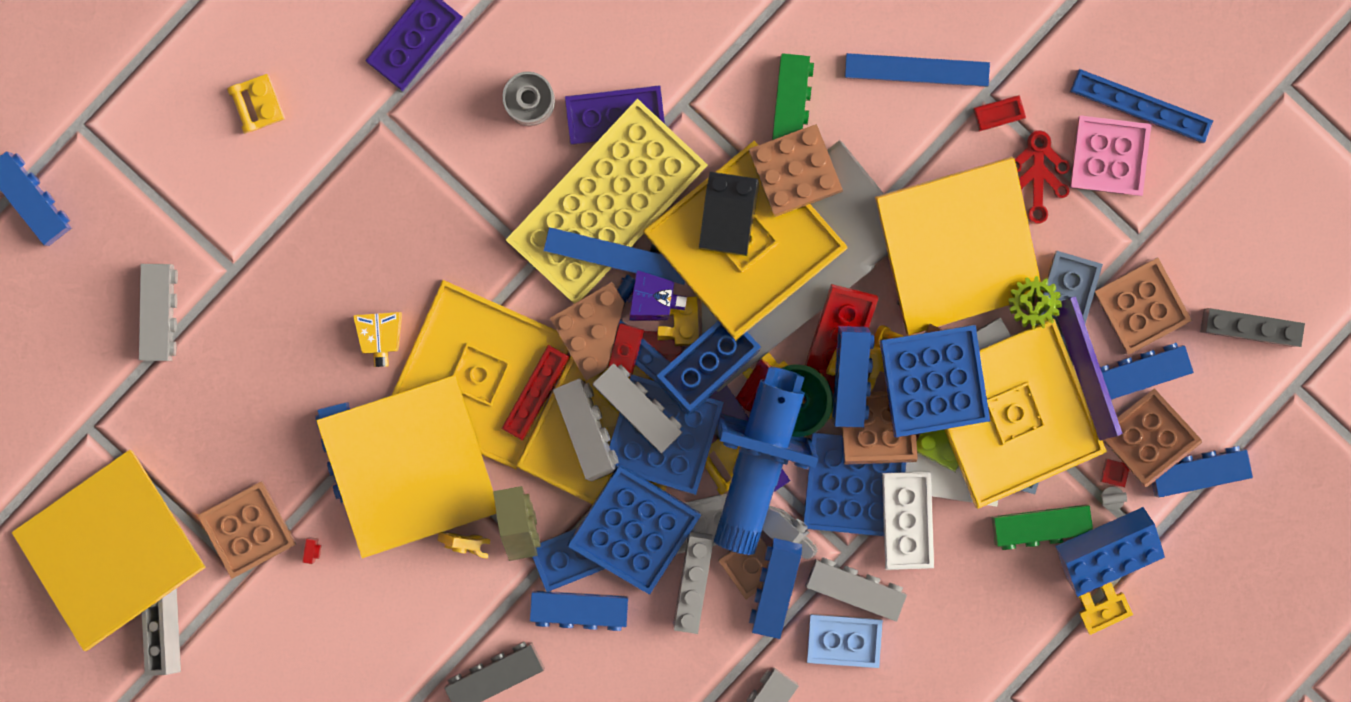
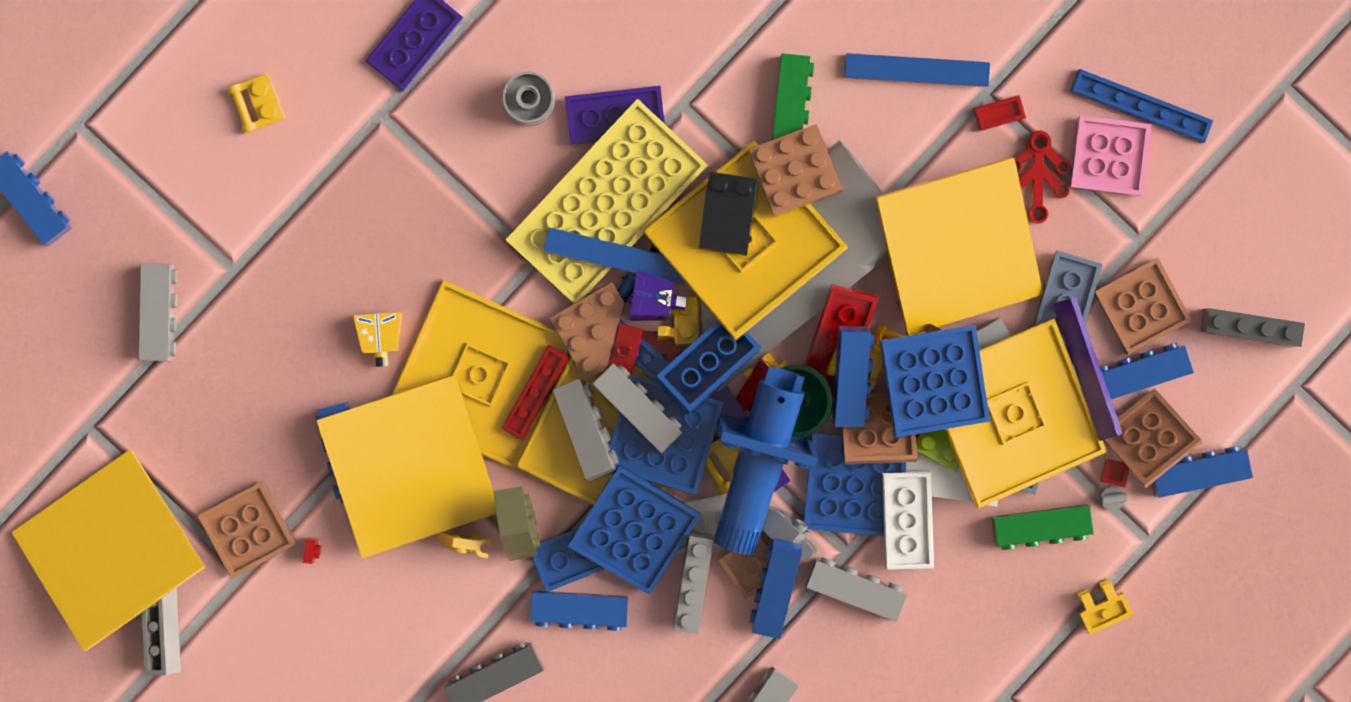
light blue plate [807,614,883,668] -> none
lime gear [1009,276,1062,329] -> none
blue brick [1055,507,1165,597] -> none

